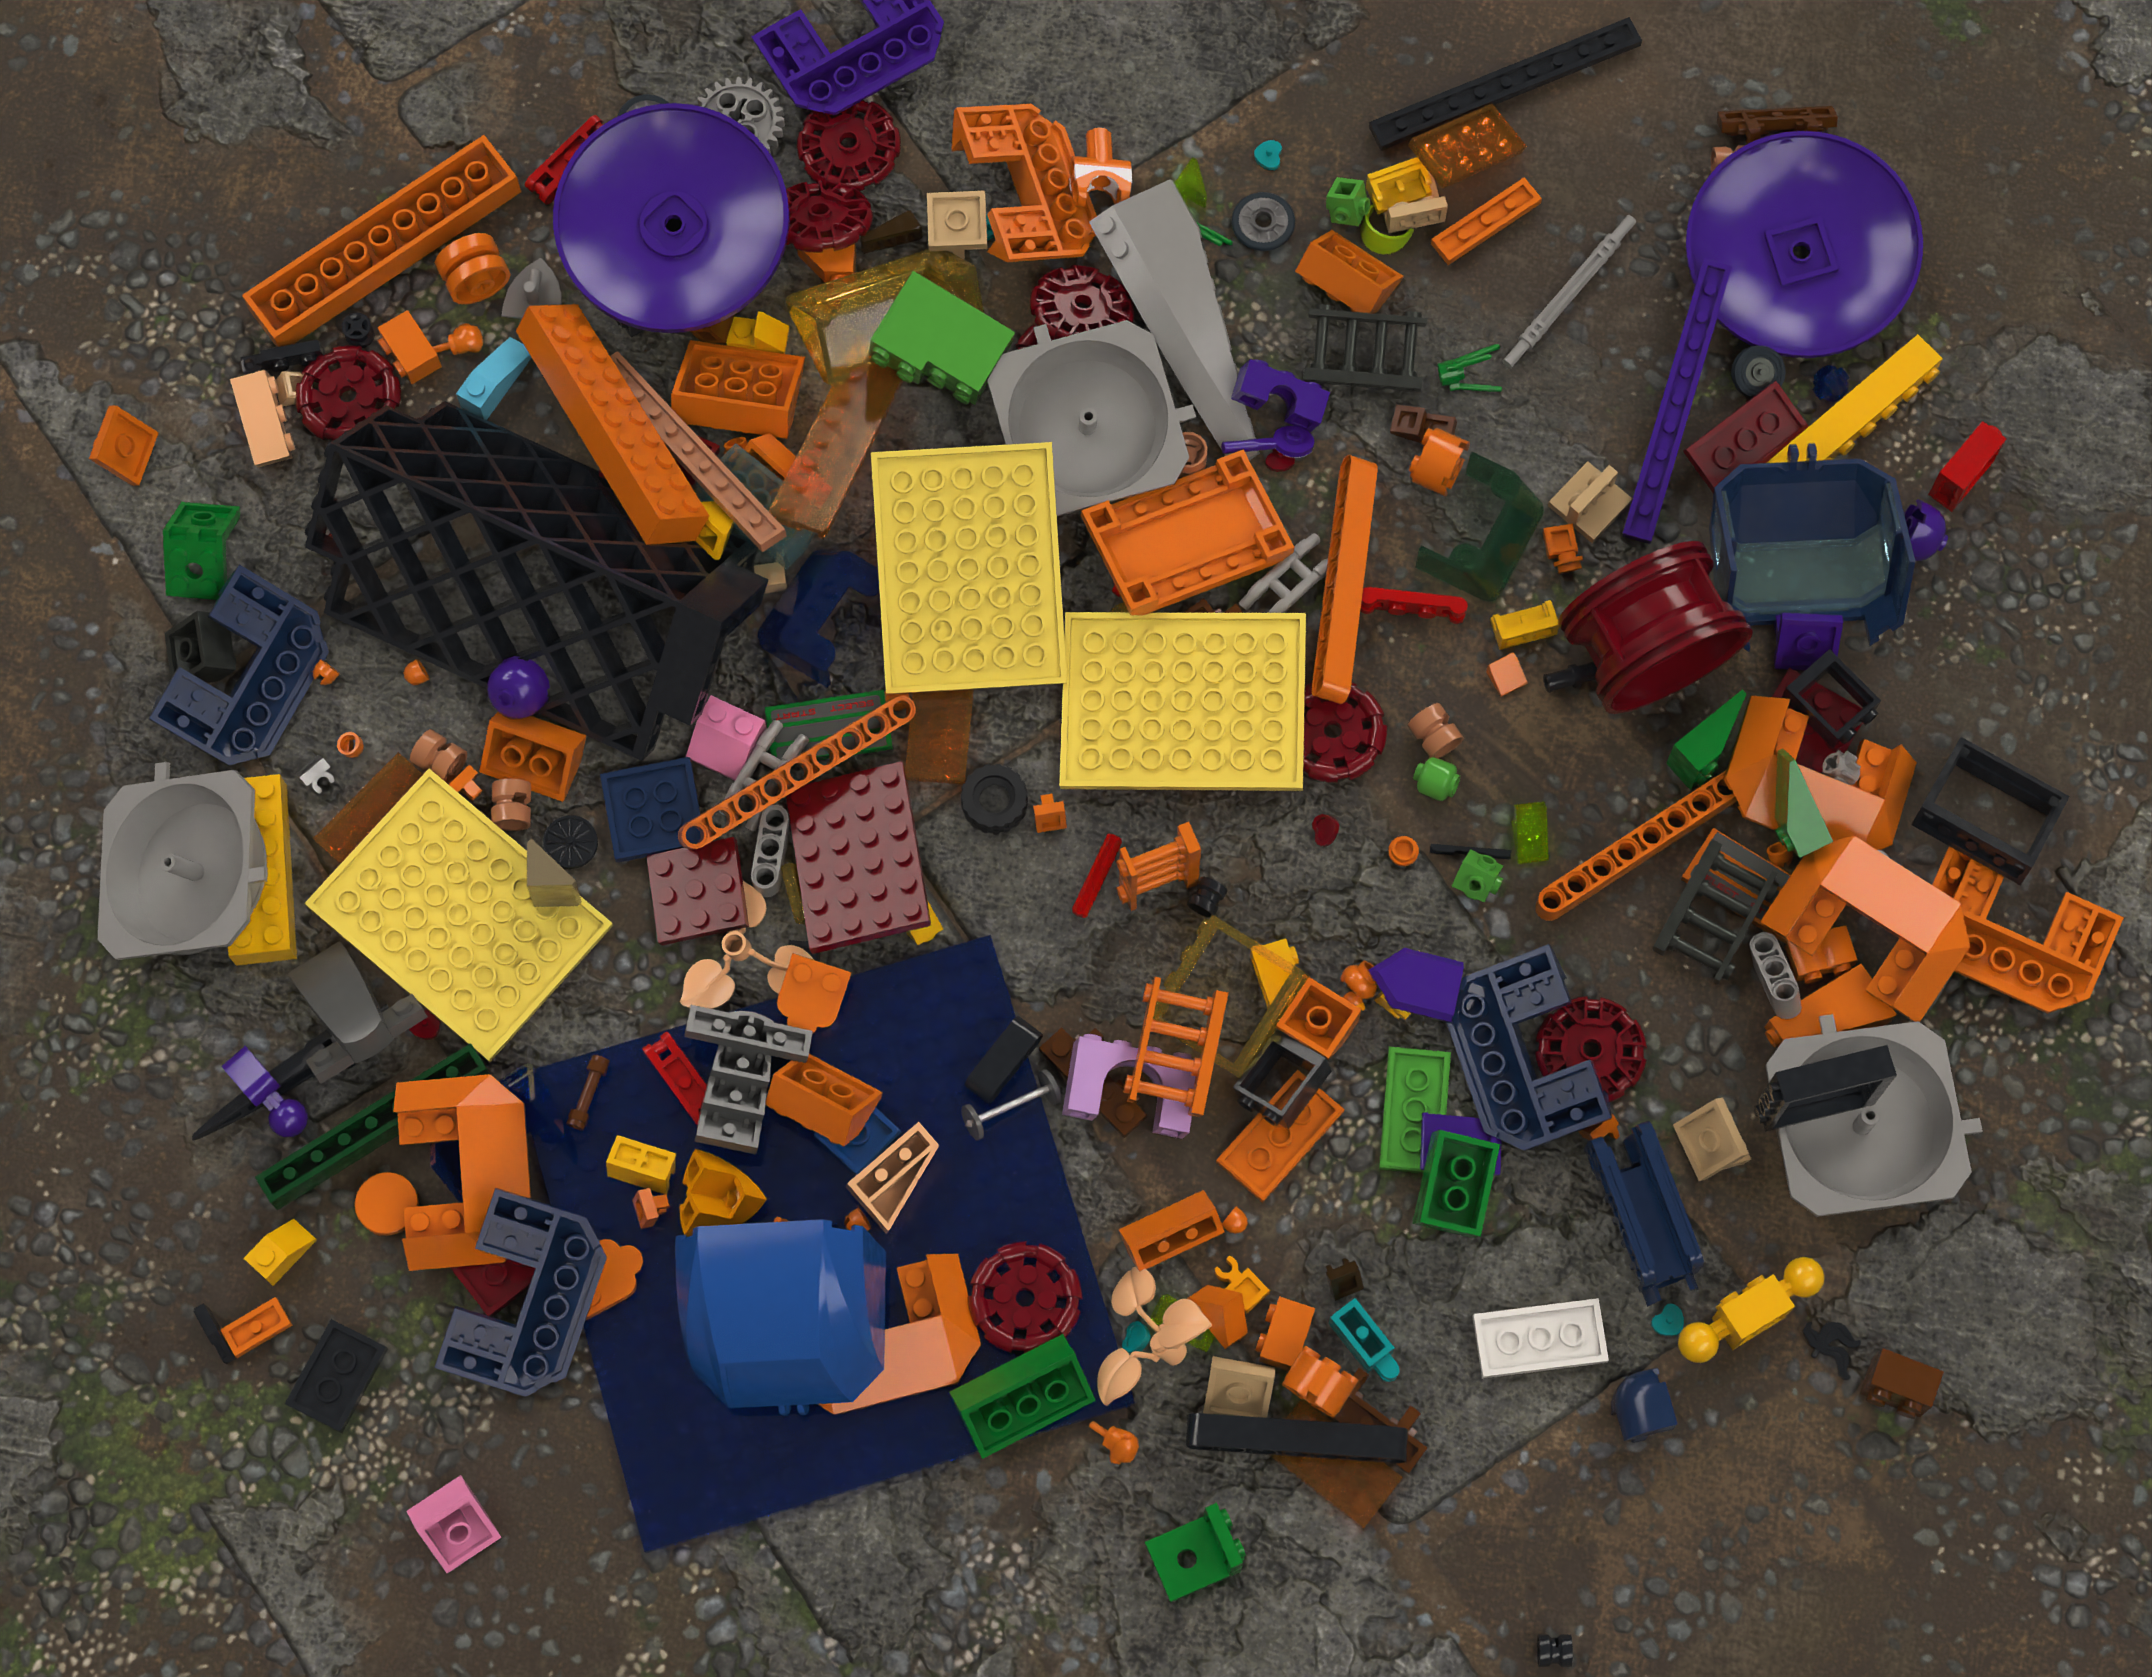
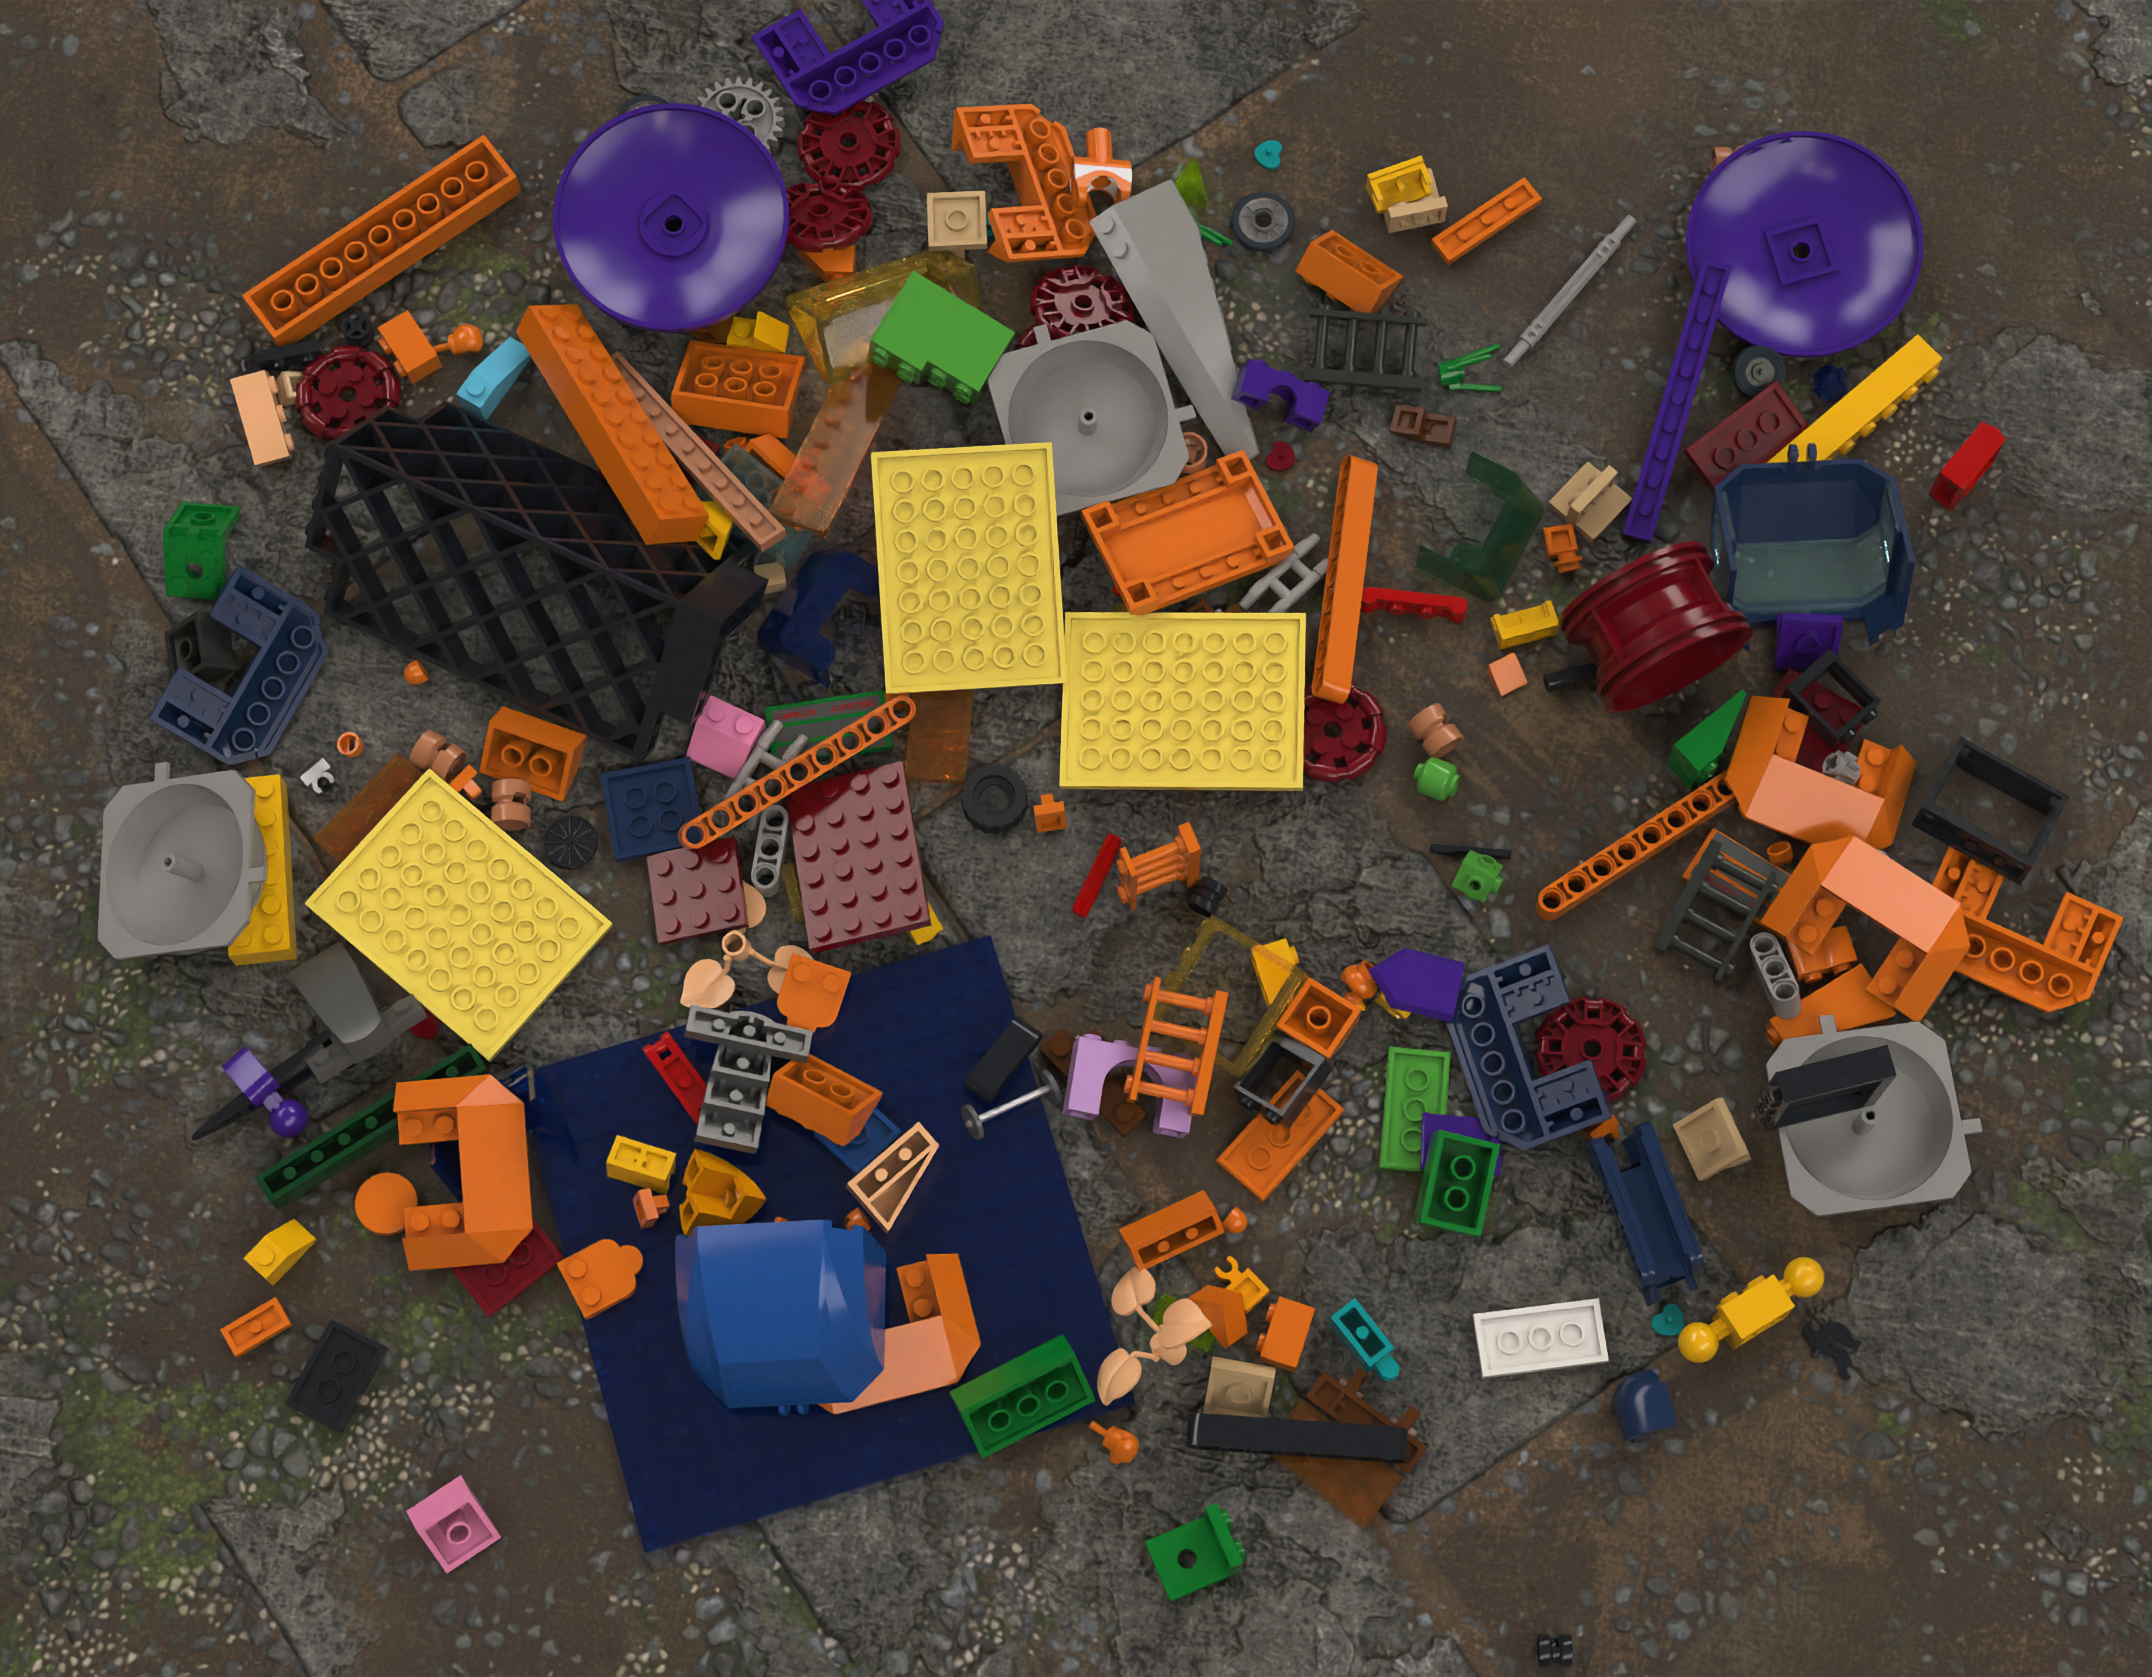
orange tile [89,405,159,486] -> none
black tile [193,1303,237,1364] -> none
orange hinge [313,659,340,685] -> none
dark blue slope [434,1188,607,1397] -> none
orange wheel [435,233,511,304] -> none
dark purple cylinder [487,656,550,719] -> none
light grey shield [501,258,562,319] -> none
red plate [524,115,603,205] -> none
dark tan slope [527,838,582,907] -> none
reddish brown bar [566,1055,610,1131] -> none
dark brown slope [860,210,923,254] -> none
dark red plate [968,1241,1082,1353] -> none
teal piece [1122,1321,1151,1354] -> none
dark purple piece [1221,426,1314,458] -> none
orange brick [1282,1346,1359,1418] -> none
dark red piece [1312,814,1339,847] -> none
bright green brick [1326,177,1370,226] -> none
dark brown tile [1326,1258,1364,1301] -> none
lime helmet [1360,205,1414,255] -> none
black plate [1369,17,1642,151] -> none
orange plate [1388,836,1419,866] -> none
clear orange plate [1408,103,1527,189] -> none
orange brick [1409,428,1470,497] -> none
clear neon green slope [1512,801,1549,864] -> none
reddish brown hinge [1717,106,1838,144] -> none
green slope [1774,749,1833,858] -> none
reddish brown brick [1859,1348,1944,1419] -> none
dark purple cylinder [1895,499,1948,561] -> none

